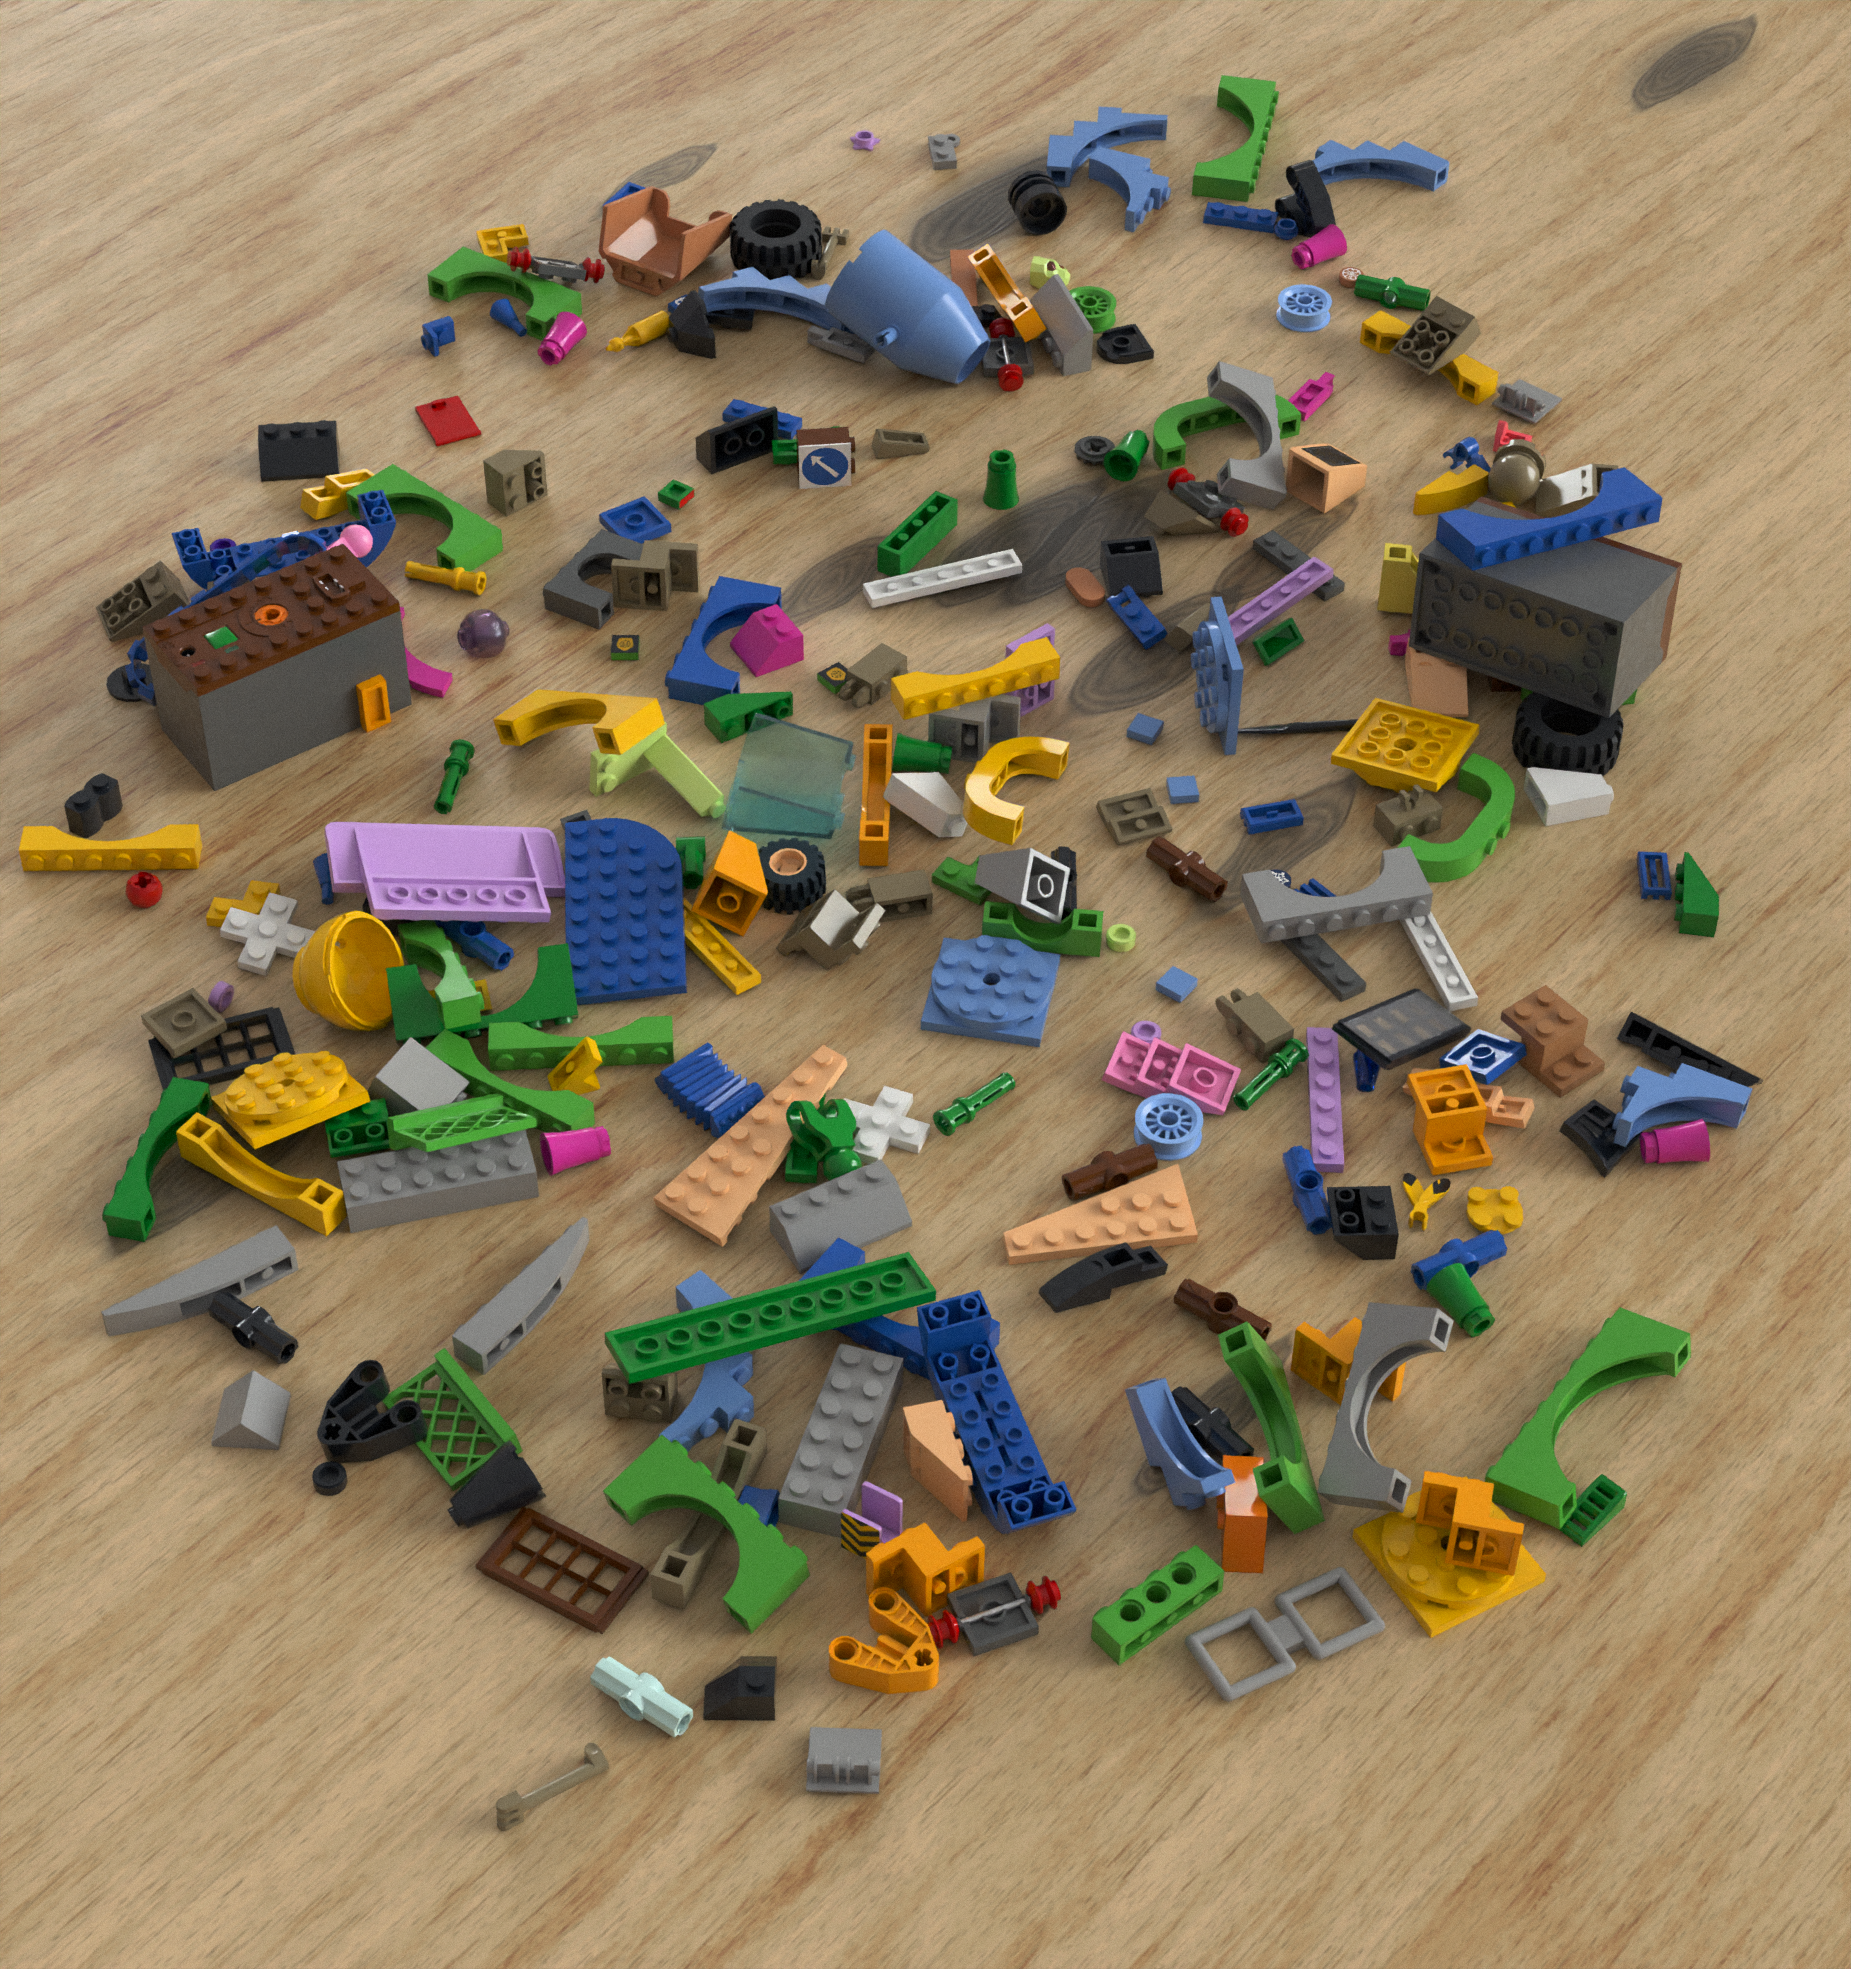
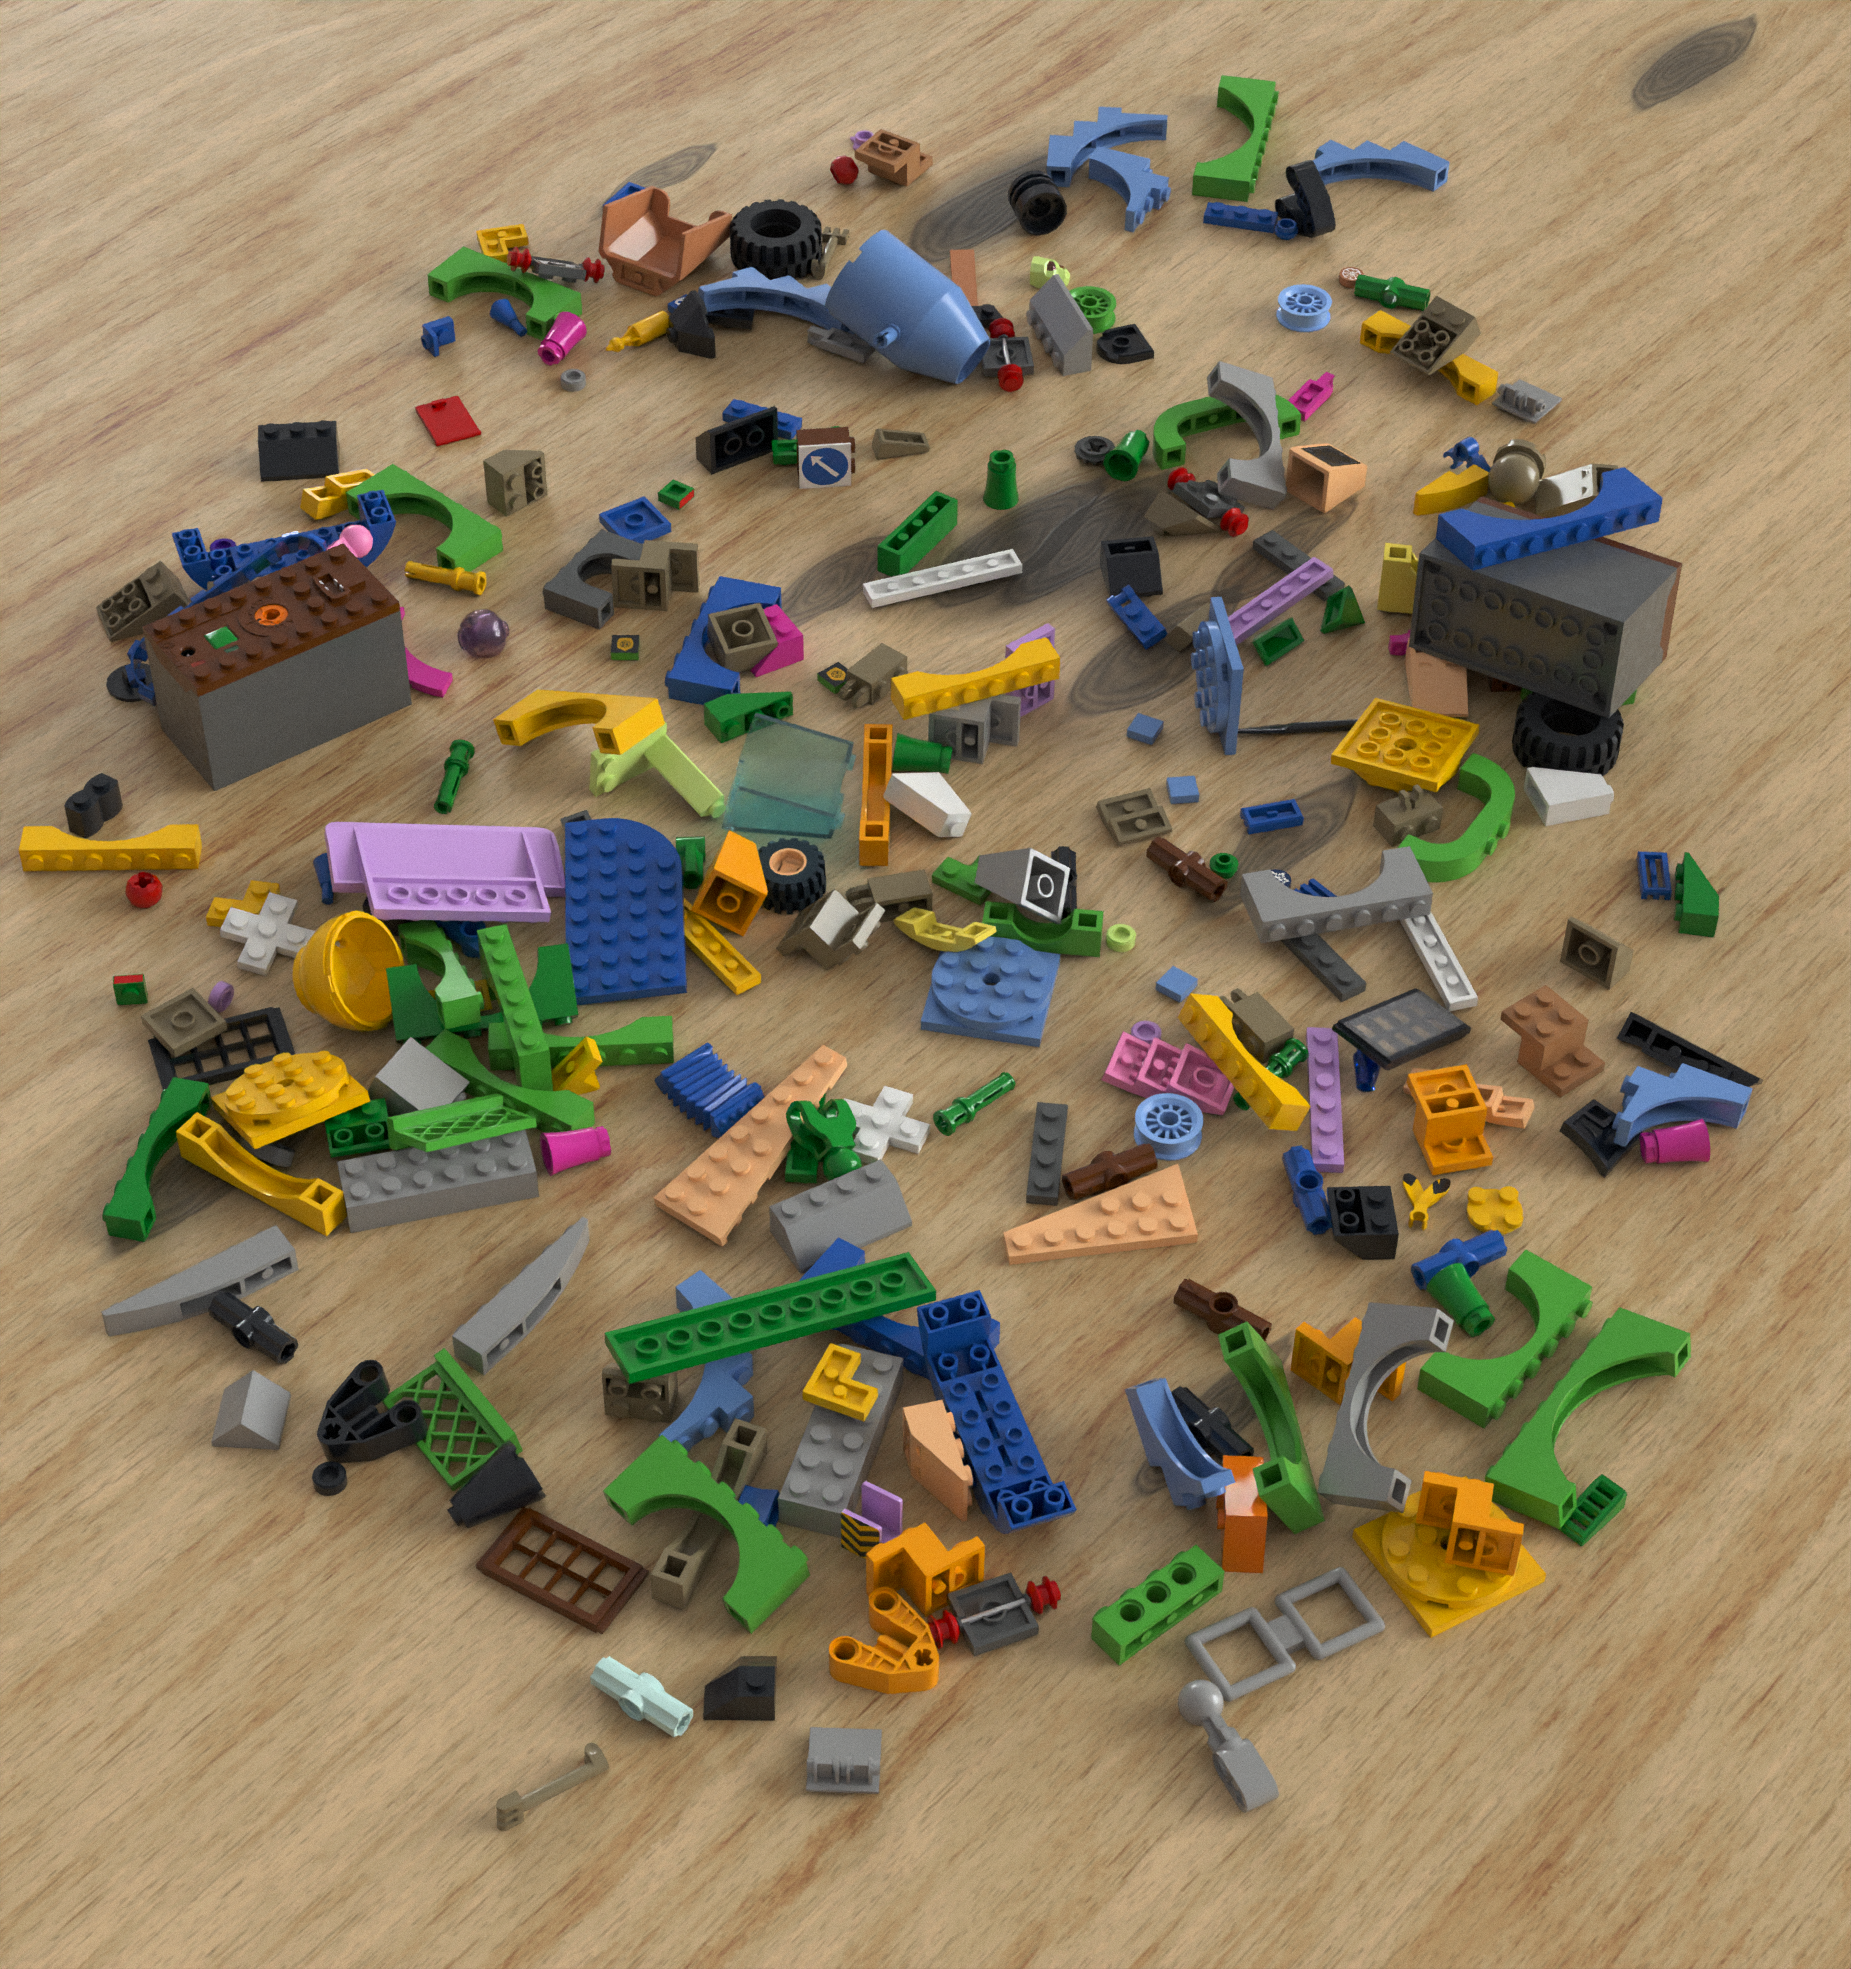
light orange tile [356,674,391,733] -> none
light grey hinge [928,134,960,170] -> none
yellow arch [963,736,1070,845] -> none
light orange arch [968,244,1046,342] -> none
black slope [1039,1242,1168,1313] -> none
nougat tile [1065,568,1105,607] -> none
dark pink plant [1291,224,1347,270] -> none
blue plate [1439,1029,1527,1085] -> none
coral tile [1493,420,1532,452] -> none
none -> green plate [113,974,148,1005]
none -> dark grey beam [239,1136,296,1167]
none -> bright green arch [477,924,553,1091]
none -> light grey tile [560,369,586,392]
none -> dark tan slope [707,603,778,672]
none -> yellow plate [802,1343,878,1422]
none -> red piece [830,155,859,185]
none -> medium nougat bracket [855,129,933,187]
none -> light yellow slope [894,907,997,952]
none -> dark grey plate [1026,1102,1068,1206]
none -> yellow arch [1177,993,1311,1131]
none -> light grey beam [1178,1680,1279,1813]
none -> green plate [1209,853,1239,879]
none -> green slope [1320,585,1365,634]
none -> bright green arch [1417,1250,1593,1428]
none -> dark tan slope [1560,917,1634,990]

